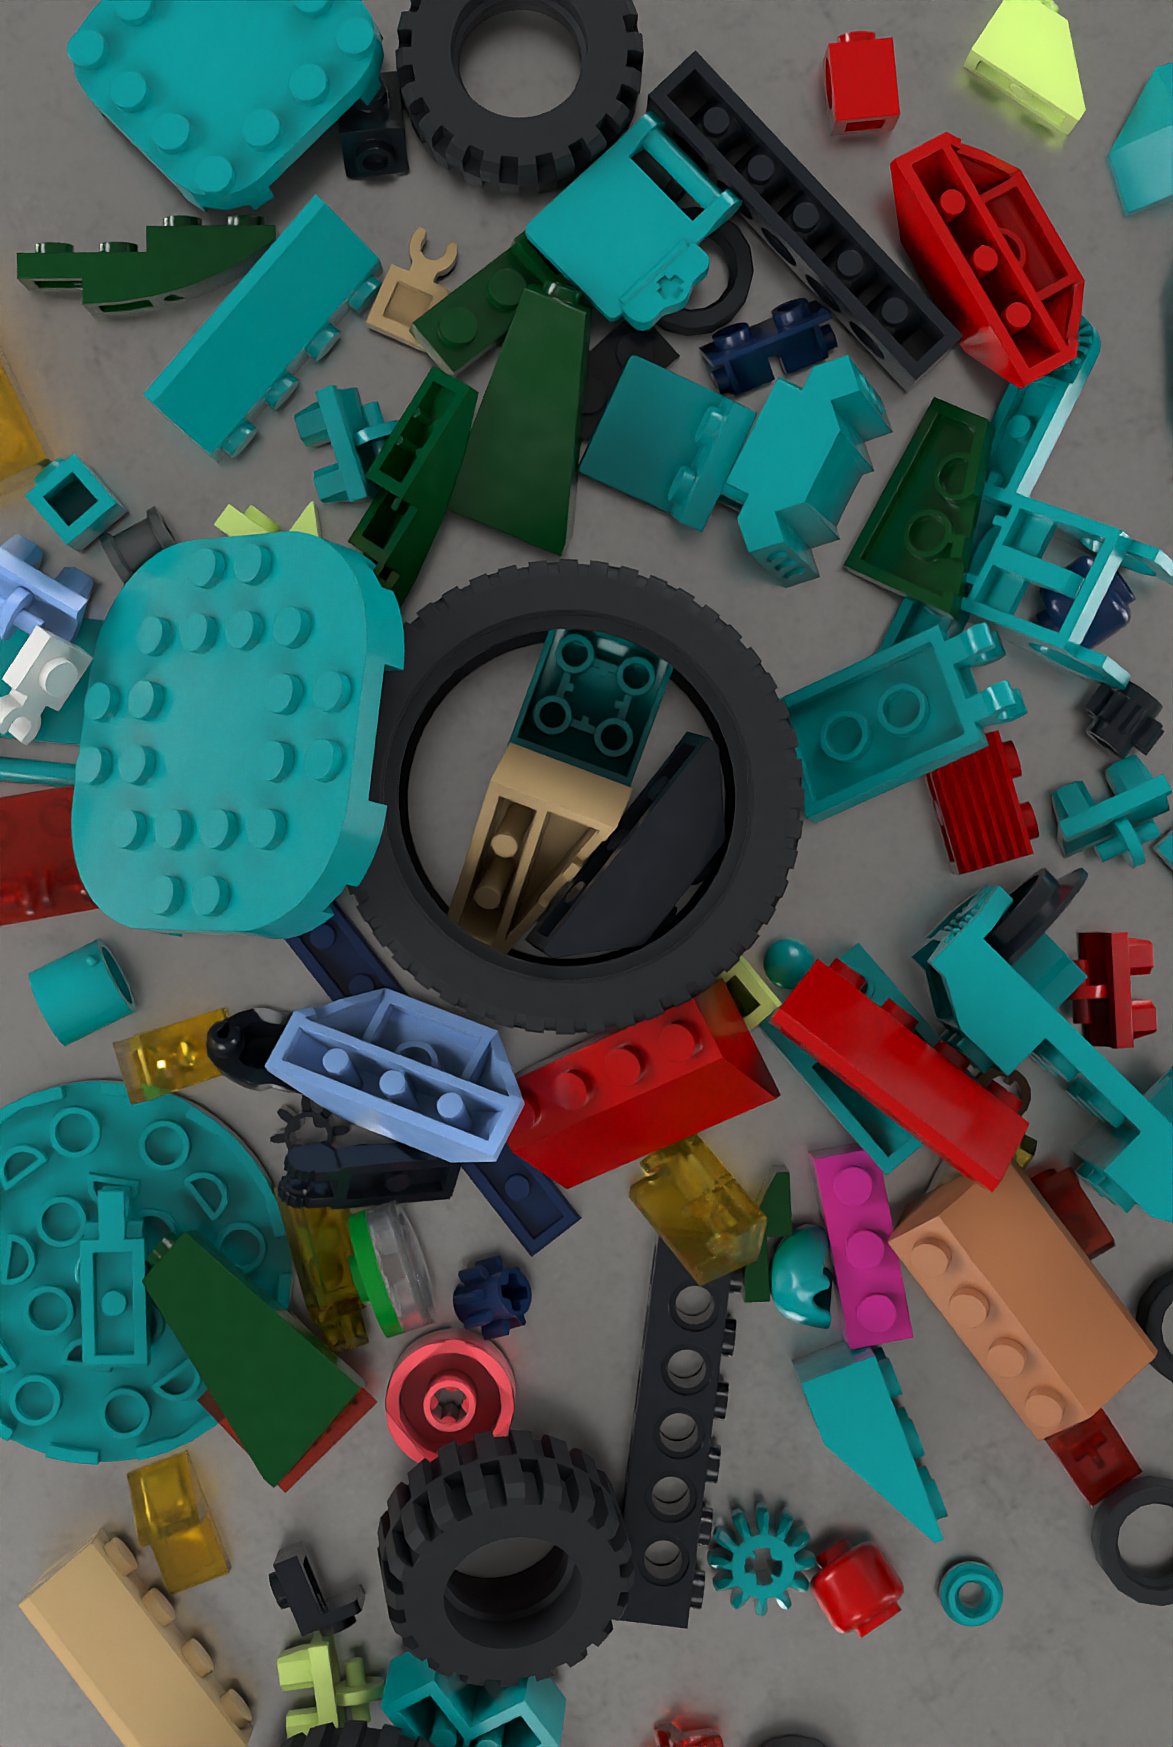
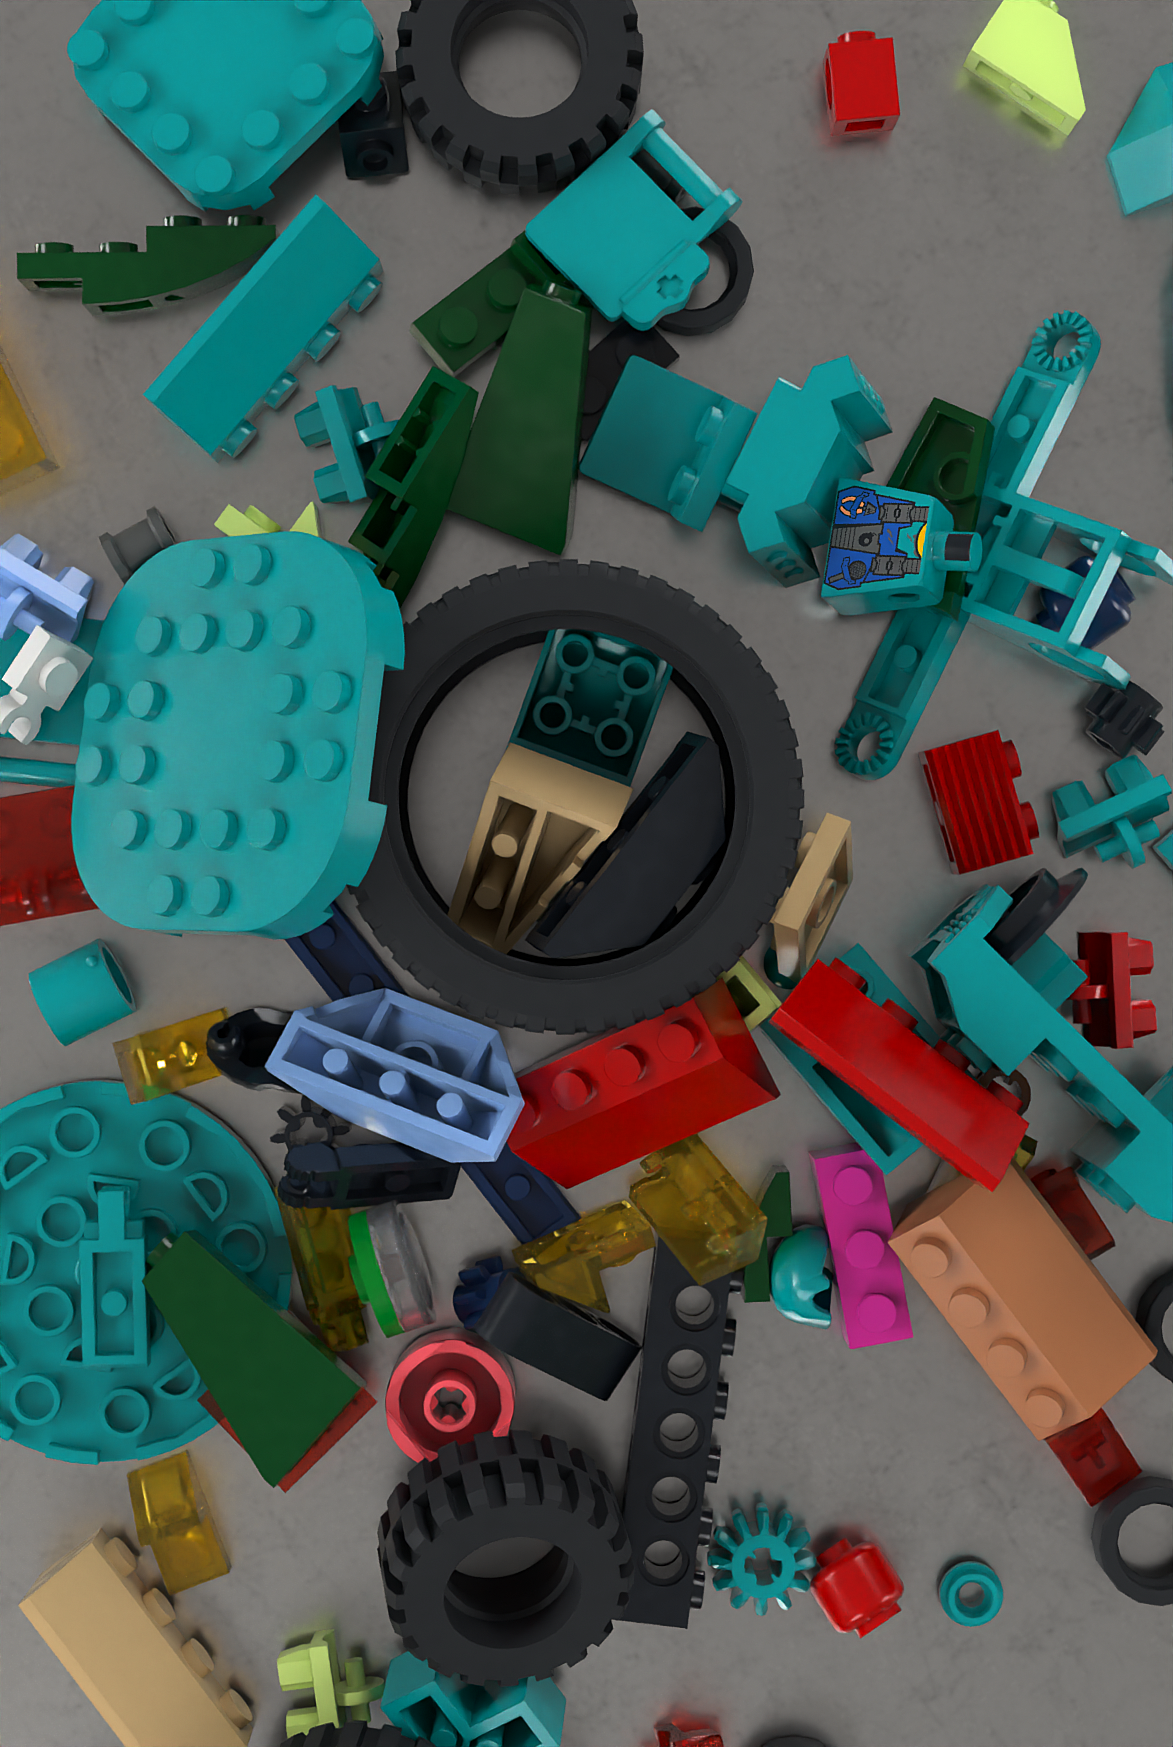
teal brick [24,453,127,553] -> none
black bracket [269,1541,365,1637] -> none
tan plate [366,227,458,352] -> none
black brick [646,50,963,392] -> none
dark blue hinge [699,298,838,396] -> none
teal tile [779,622,1028,823] -> none
teal slope [791,1341,948,1543] -> none
red wedge [890,132,1085,389] -> none
none -> black beam [473,1272,642,1401]
none -> clear yellow slope [511,1200,656,1313]
none -> tan plate [769,813,853,984]
none -> torso [821,478,982,616]

